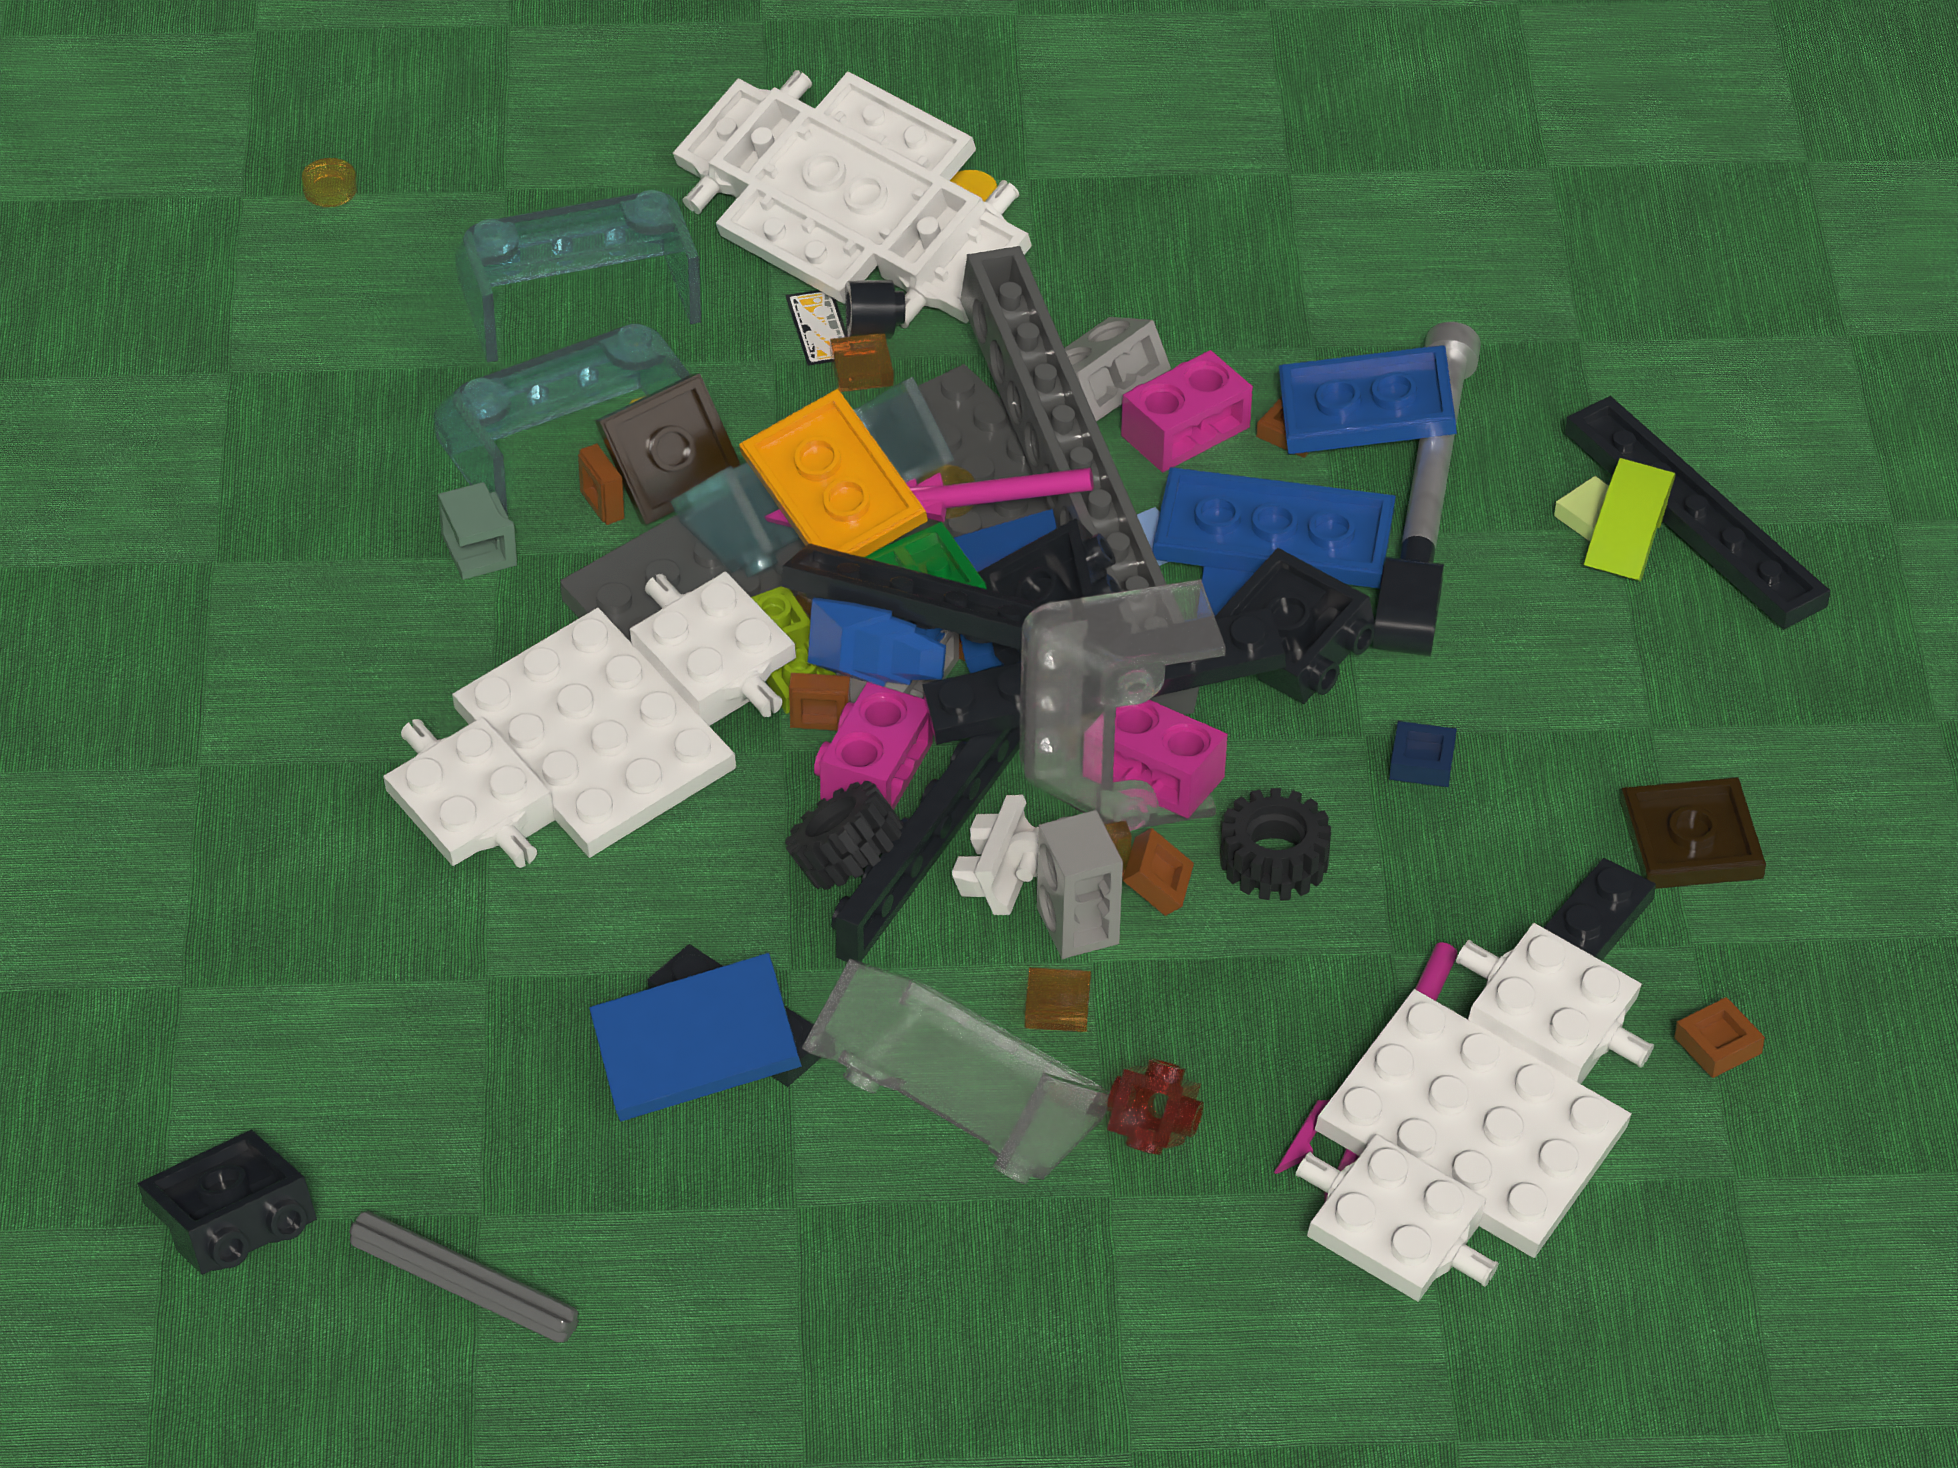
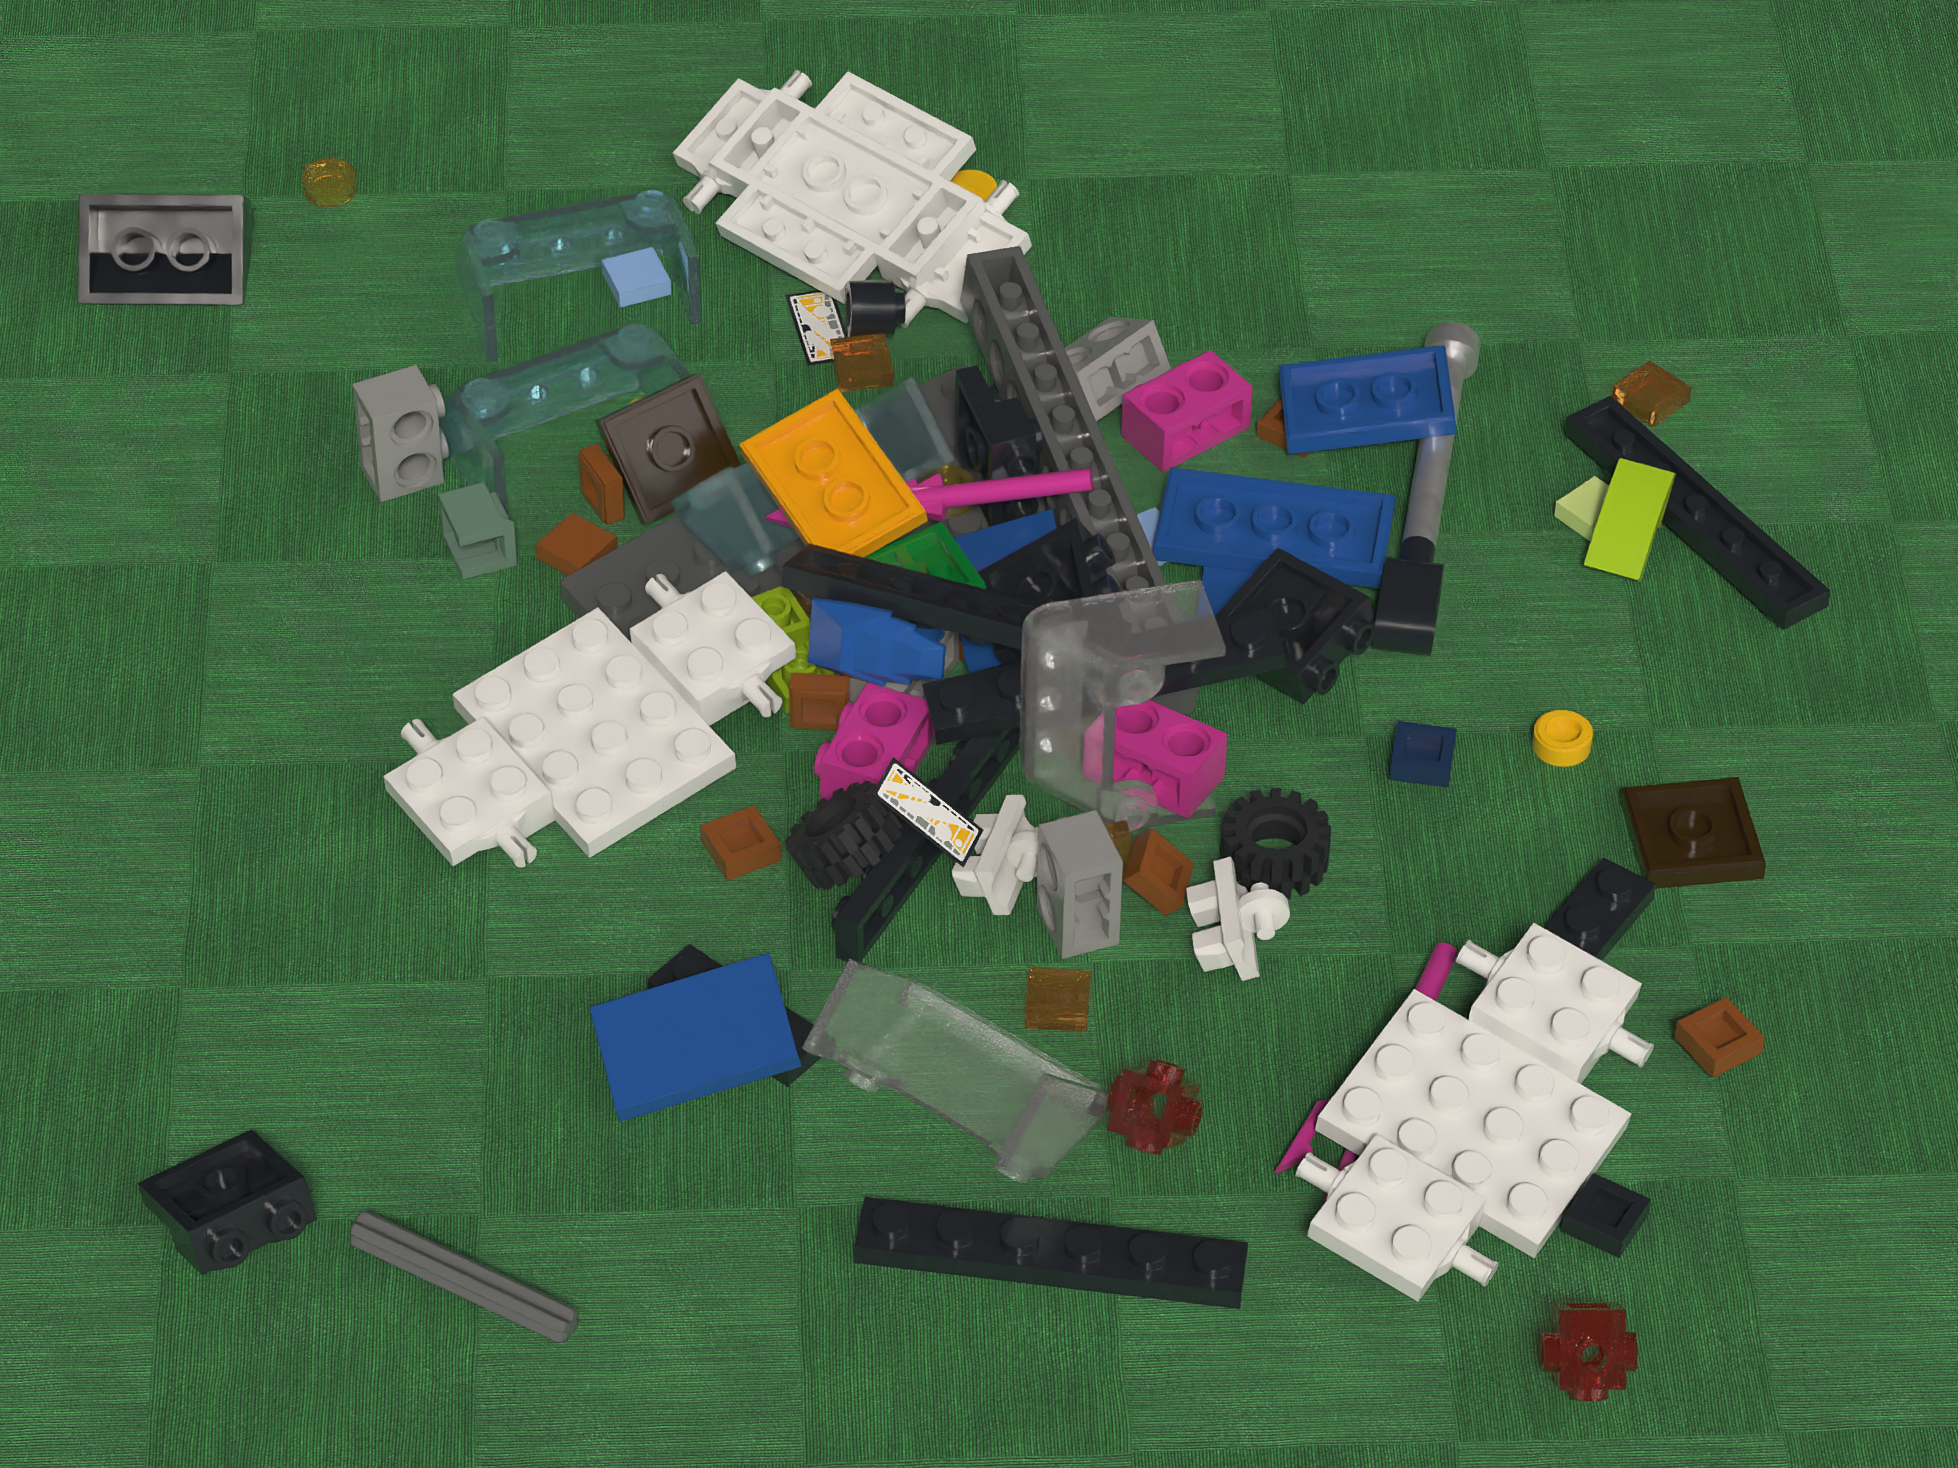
none -> slope [78,194,251,305]
none -> light grey brick [352,365,449,502]
none -> dark orange tile [536,513,617,576]
none -> light blue tile [601,247,671,308]
none -> dark orange tile [700,805,781,881]
none -> black plate [854,1197,1248,1309]
none -> sticker [872,757,984,868]
none -> black plate [955,365,1043,527]
none -> white hips [1186,856,1290,981]
none -> yellow tile [1532,710,1593,767]
none -> clear red brick [1540,1302,1638,1401]
none -> black plate [1562,1173,1651,1258]
none -> clear orange tile [1612,360,1692,427]

